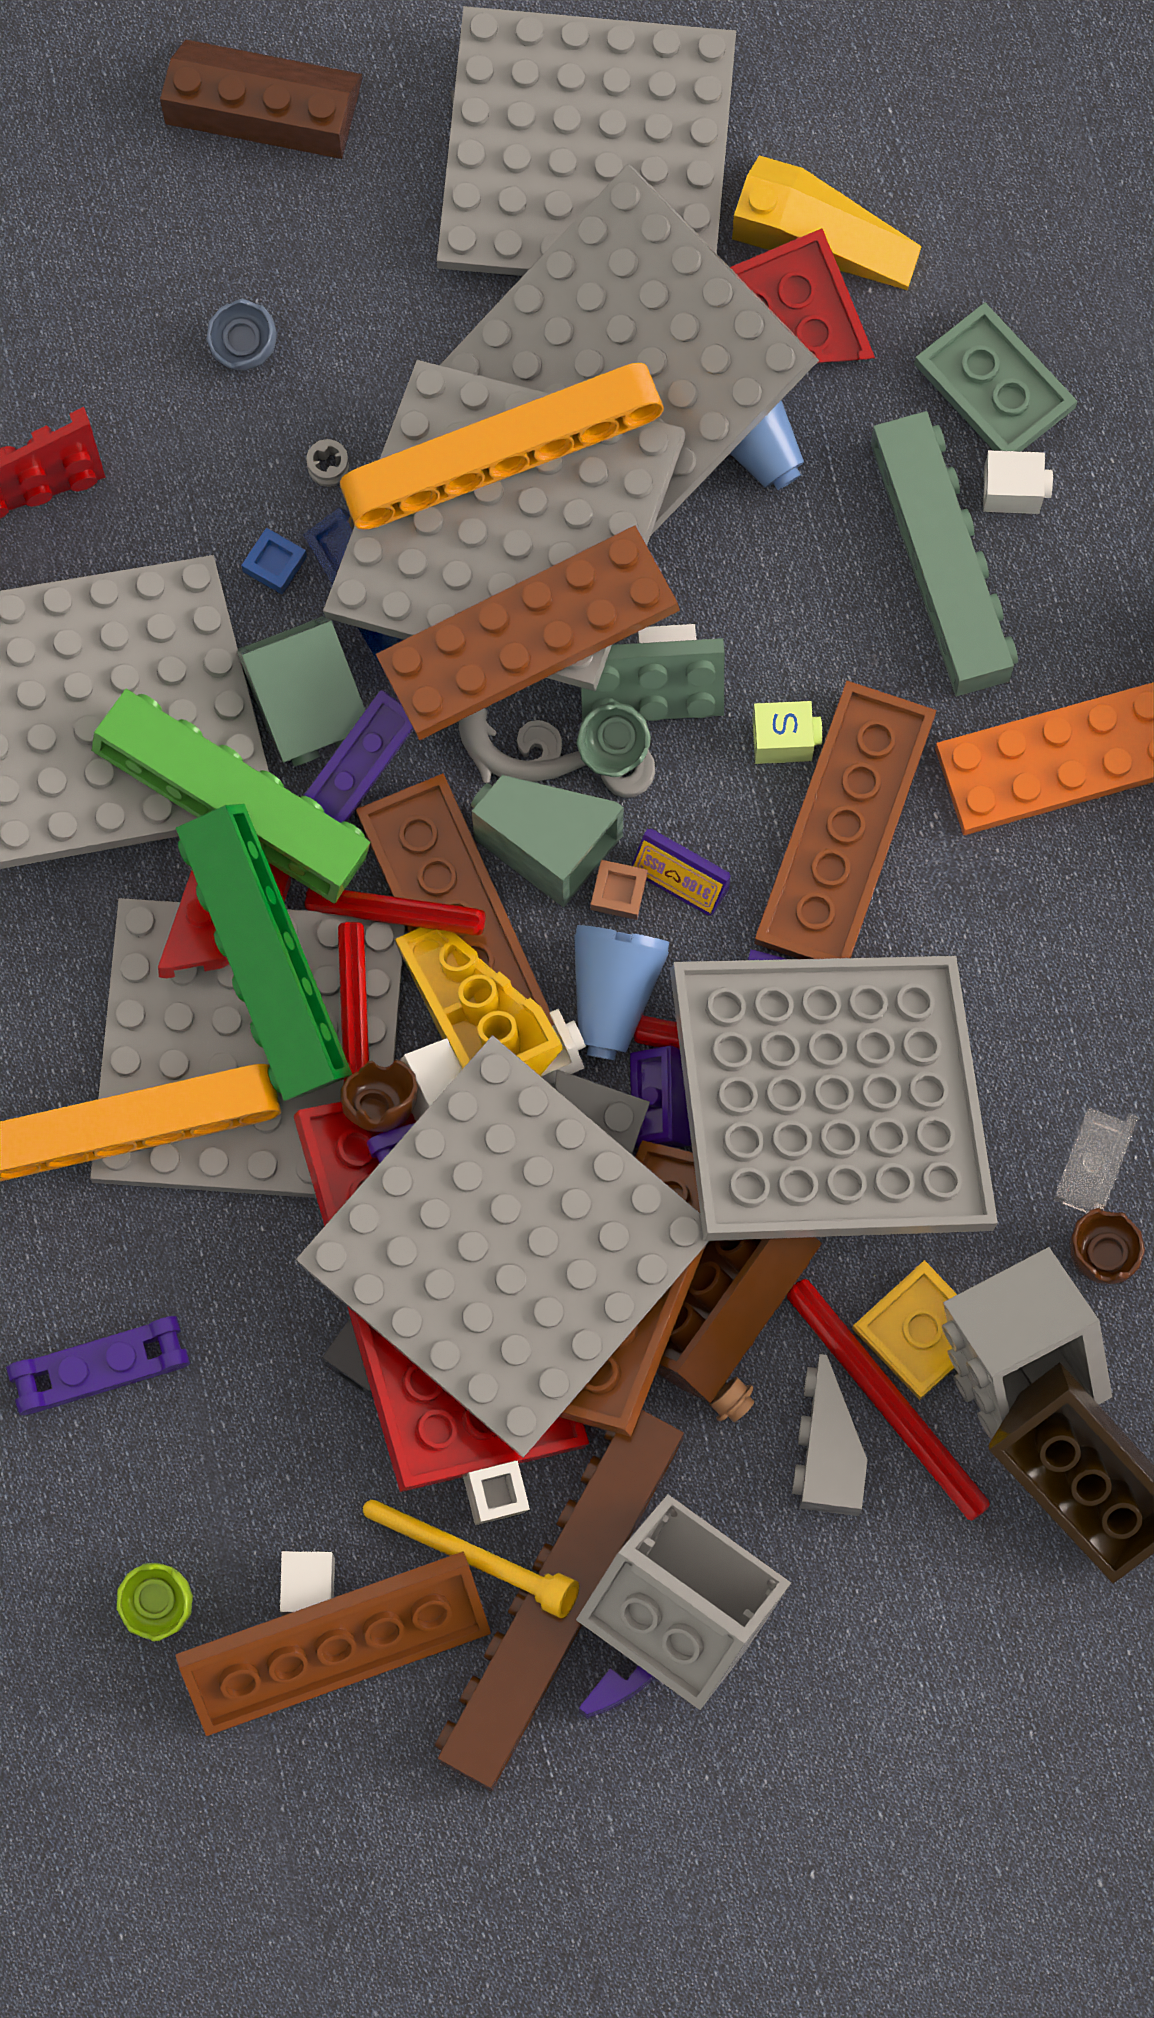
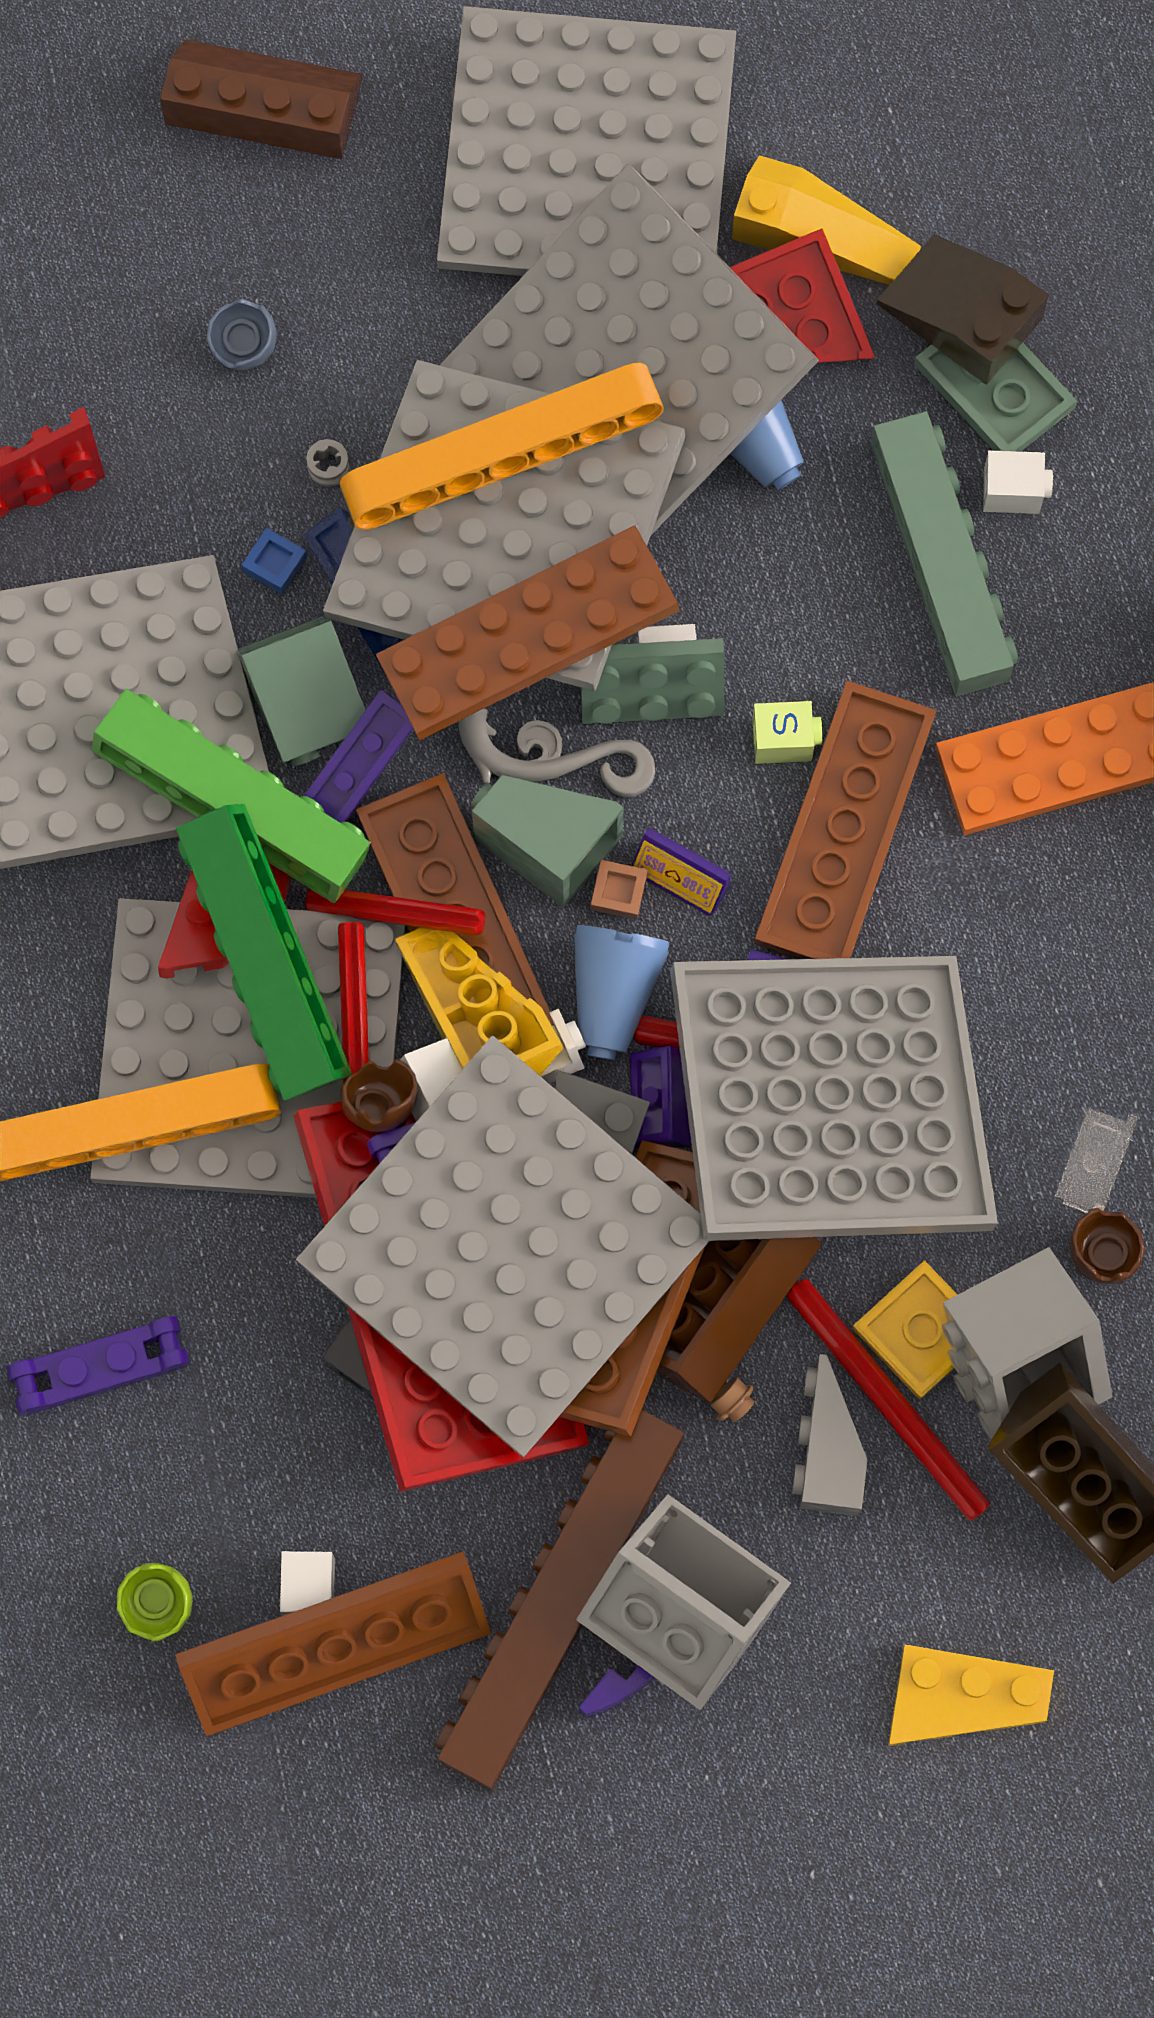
yellow piece [363,1500,579,1618] -> none
white brick [463,1461,530,1525] -> none
sand green hair [576,702,651,777] -> none
none -> dark brown slope [876,234,1049,385]
none -> yellow wing [888,1644,1054,1746]

